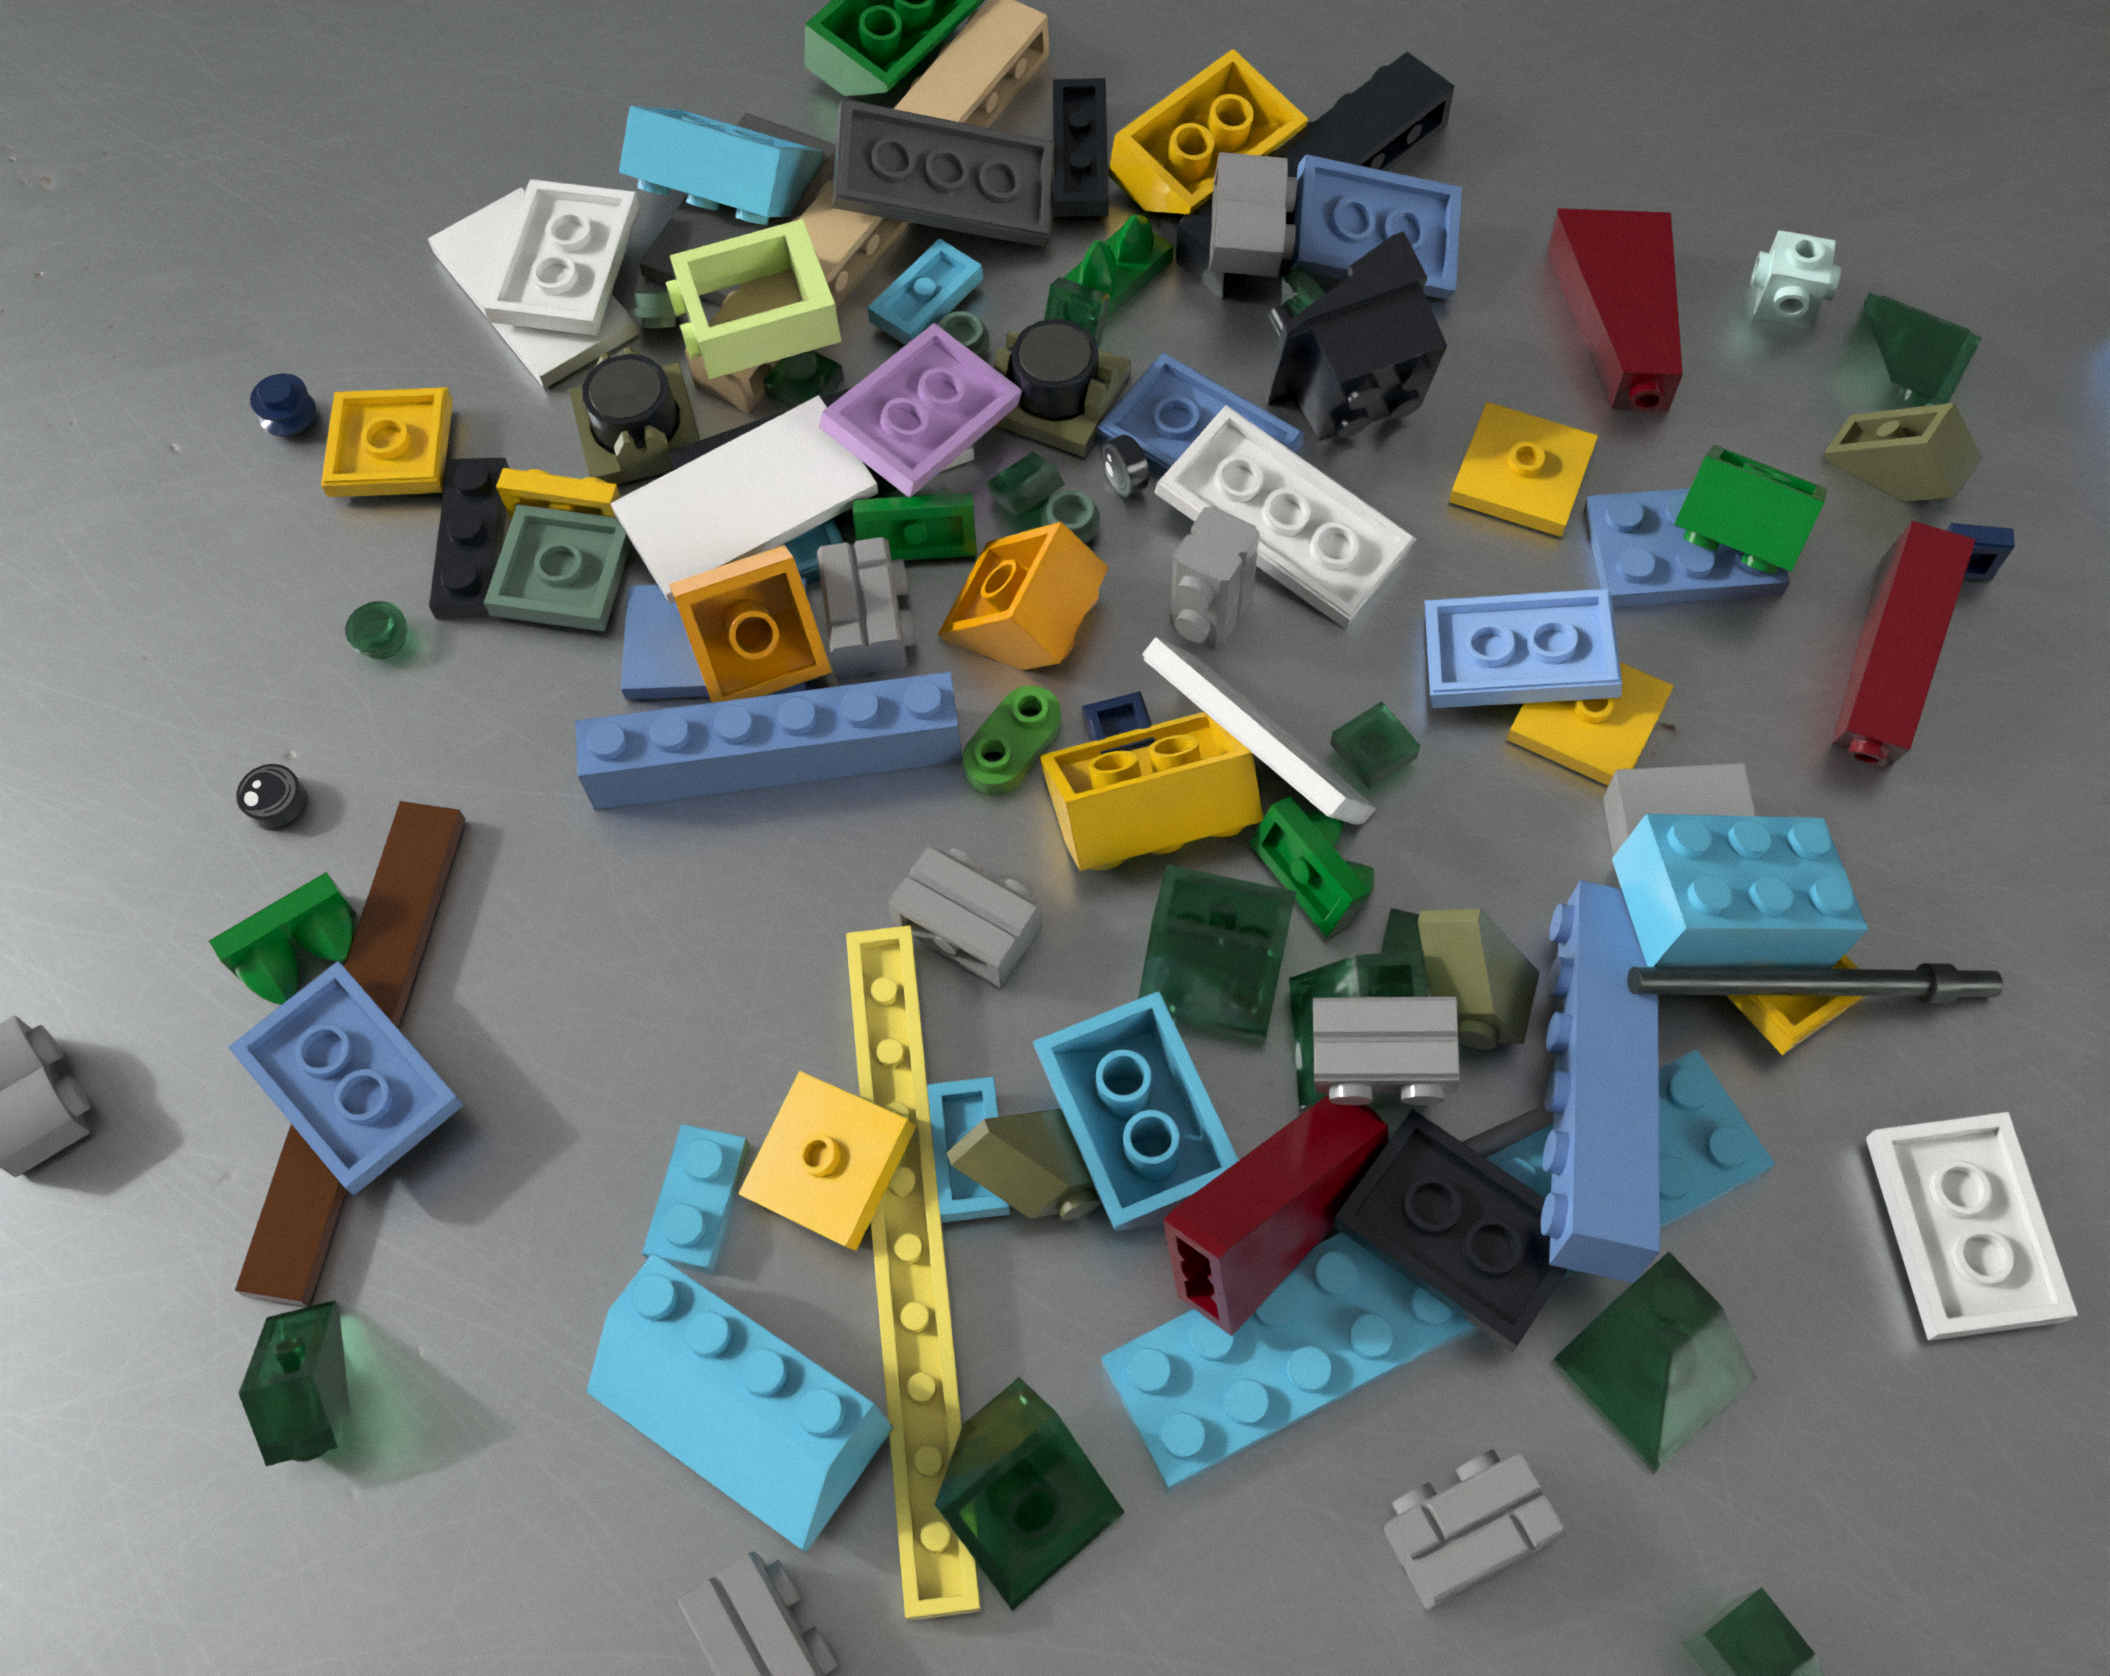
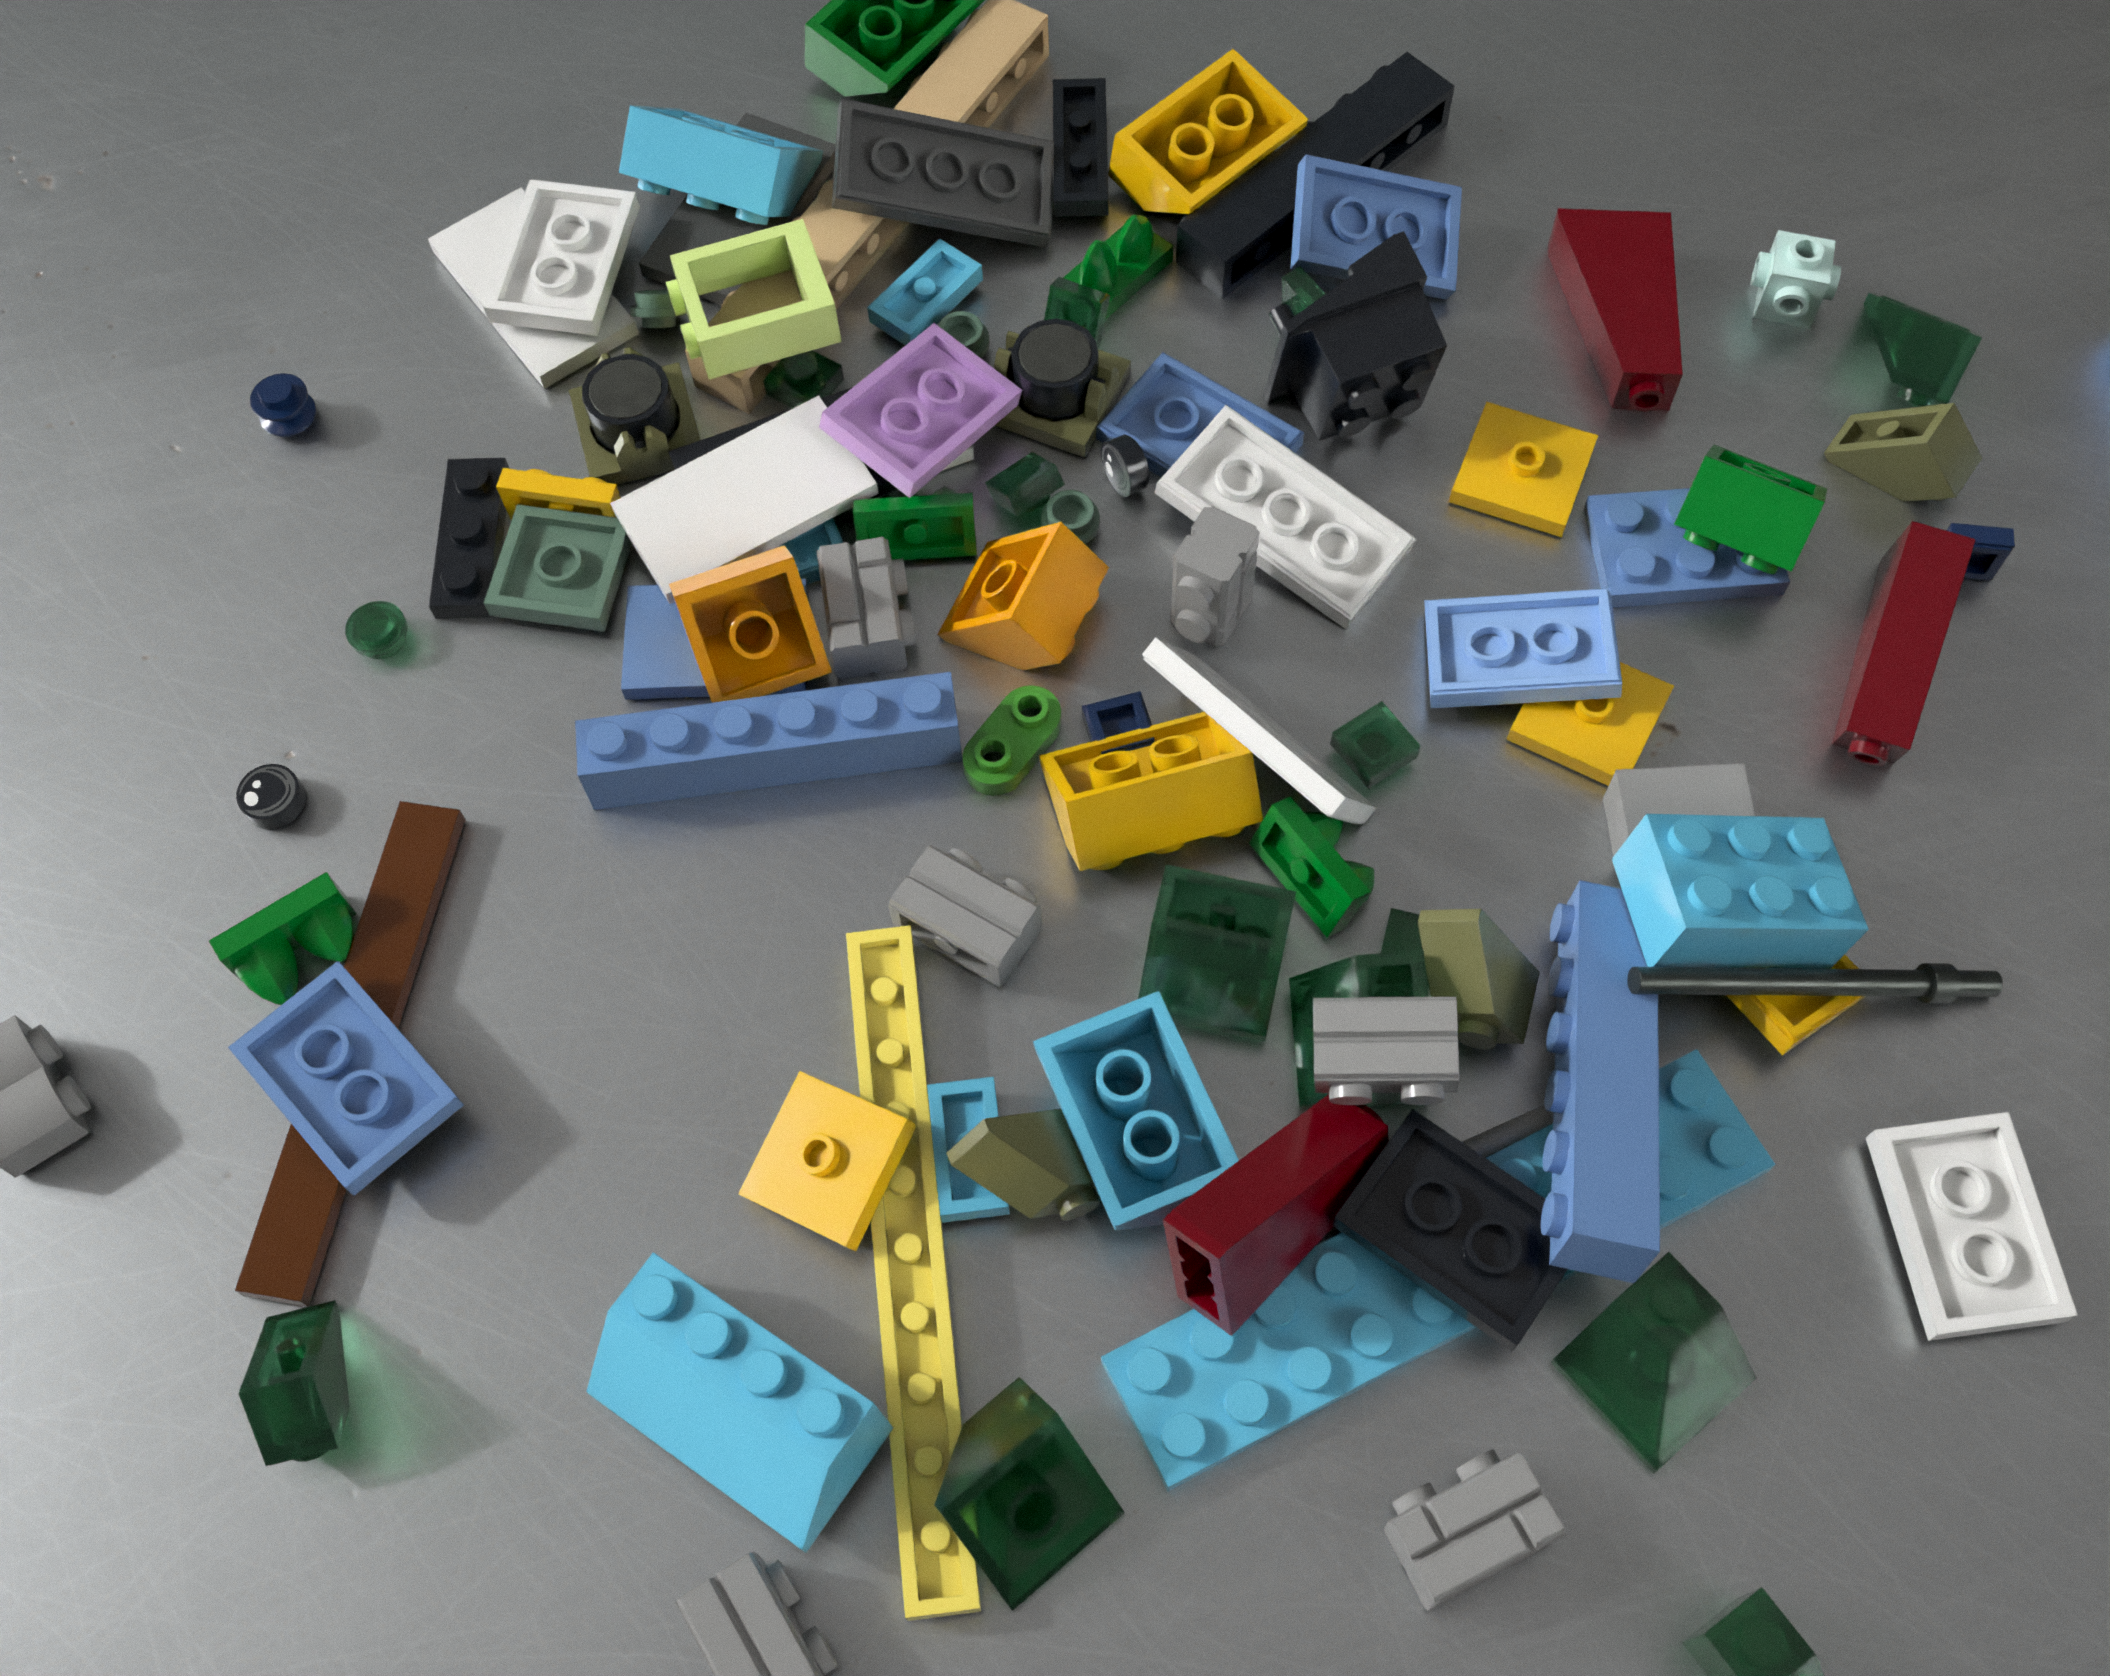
yellow plate [321,387,453,497] -> none
medium azure plate [642,1124,750,1275] -> none
light grey brick [1209,152,1297,277] -> none

